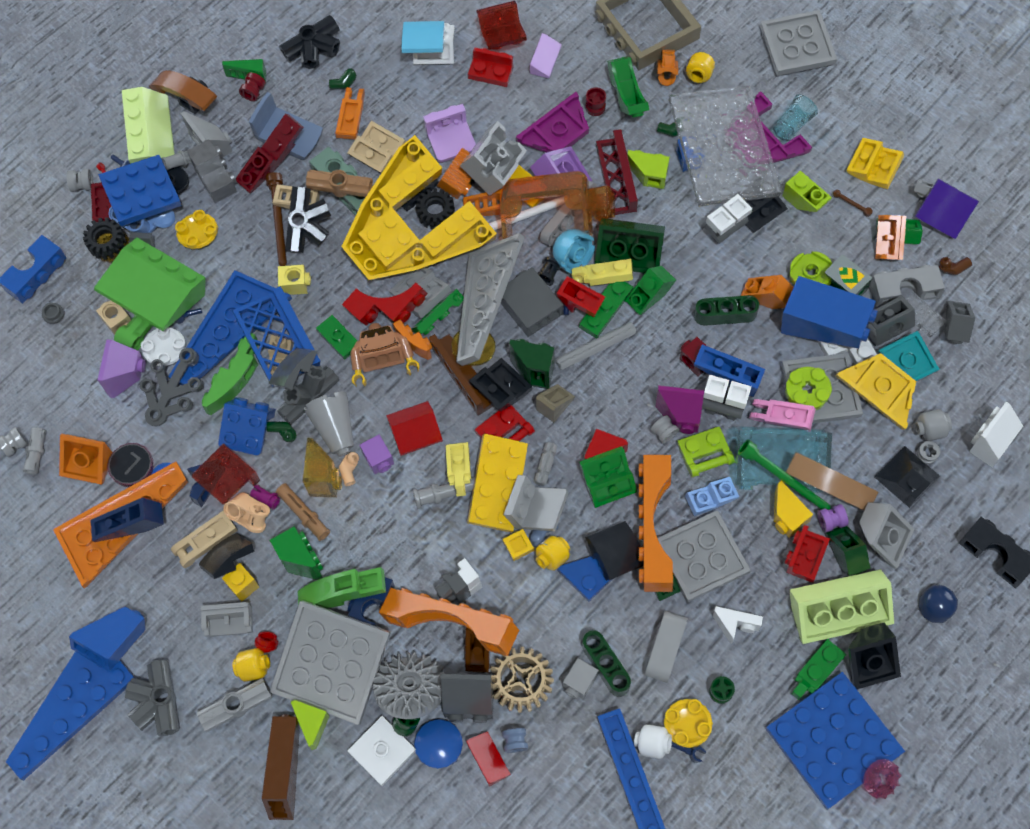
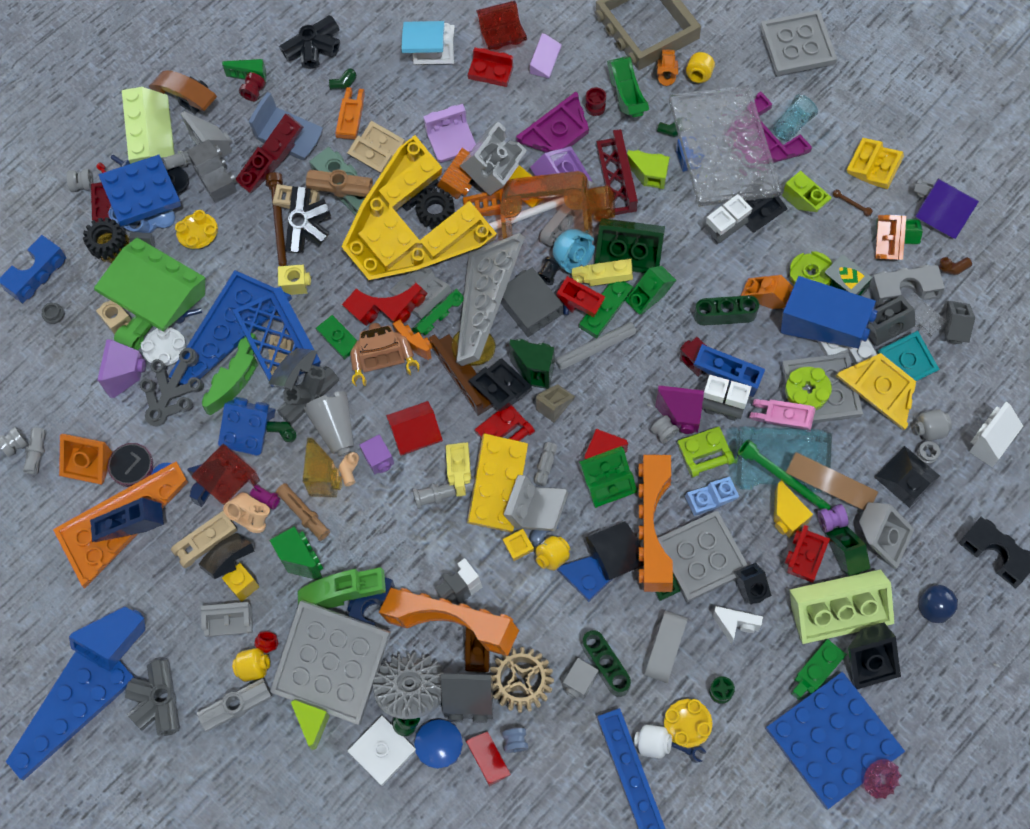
reddish brown slope [262,714,300,820] -> none
none -> black brick [734,563,772,605]

